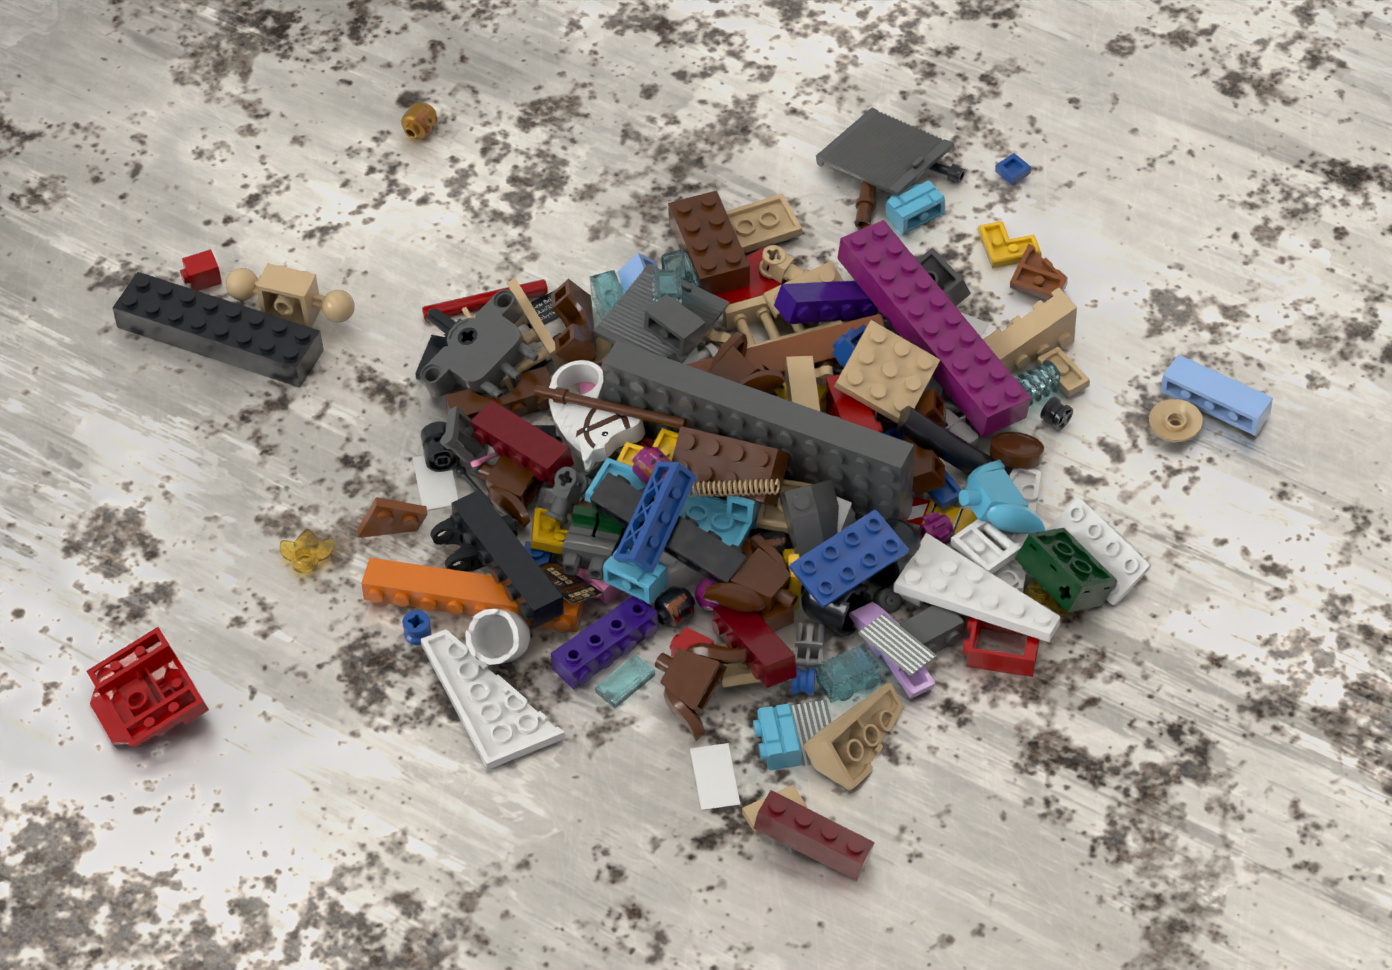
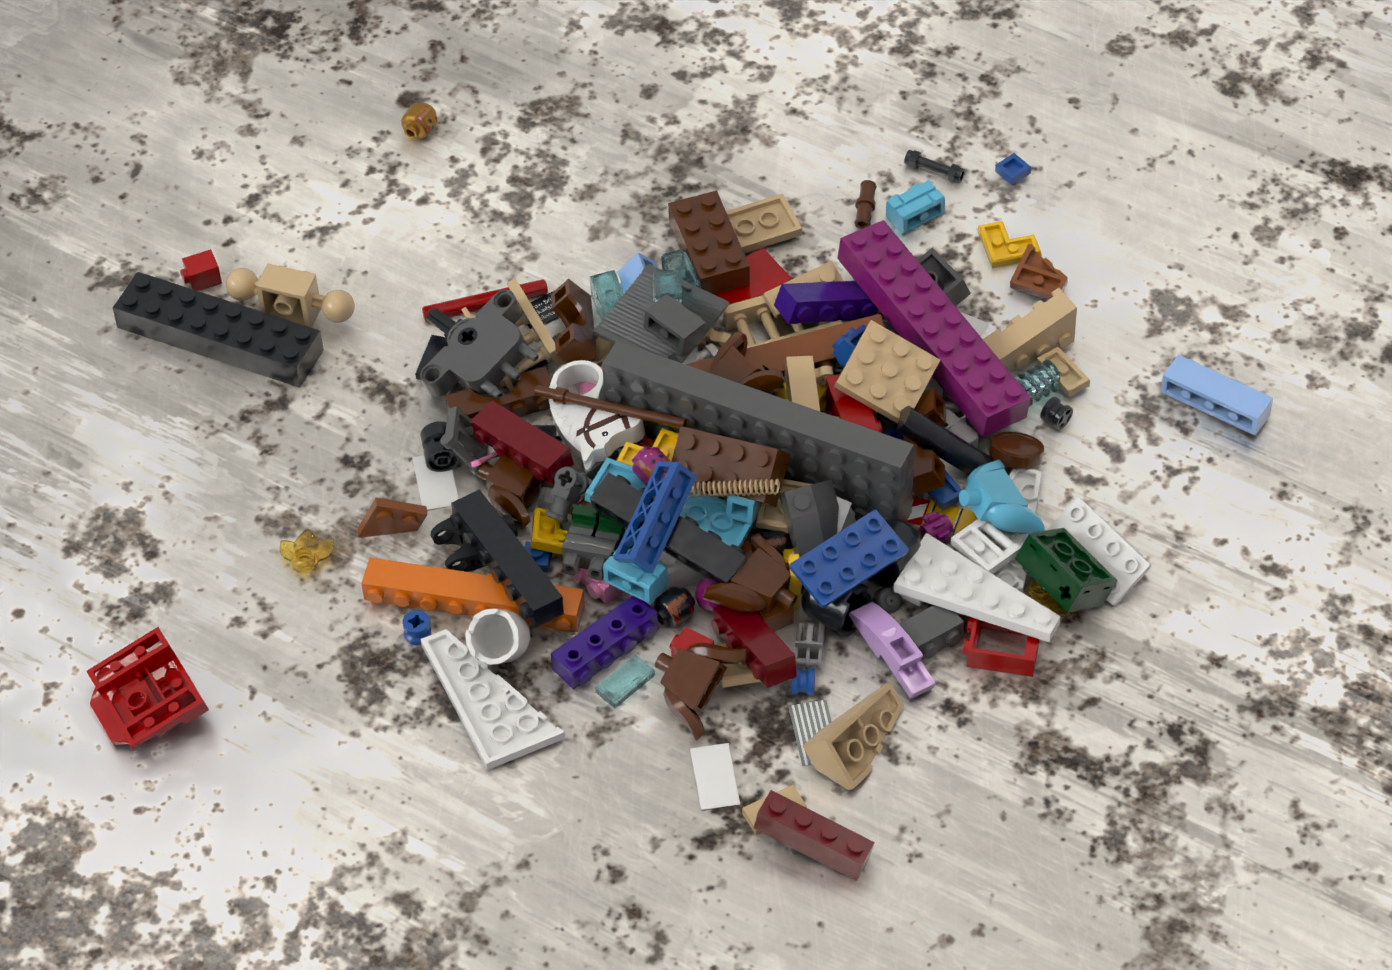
black hinge [456,466,493,505] -> none
sticker [539,560,603,604] -> none
medium azure brick [753,703,802,771] -> none
tan connector [759,245,810,283] -> none
dark grey door [816,107,954,196] -> none
clear light blue brick [816,644,881,703] -> none
light grey sticker [858,613,937,676] -> none
tan dish [1149,399,1203,442] -> none

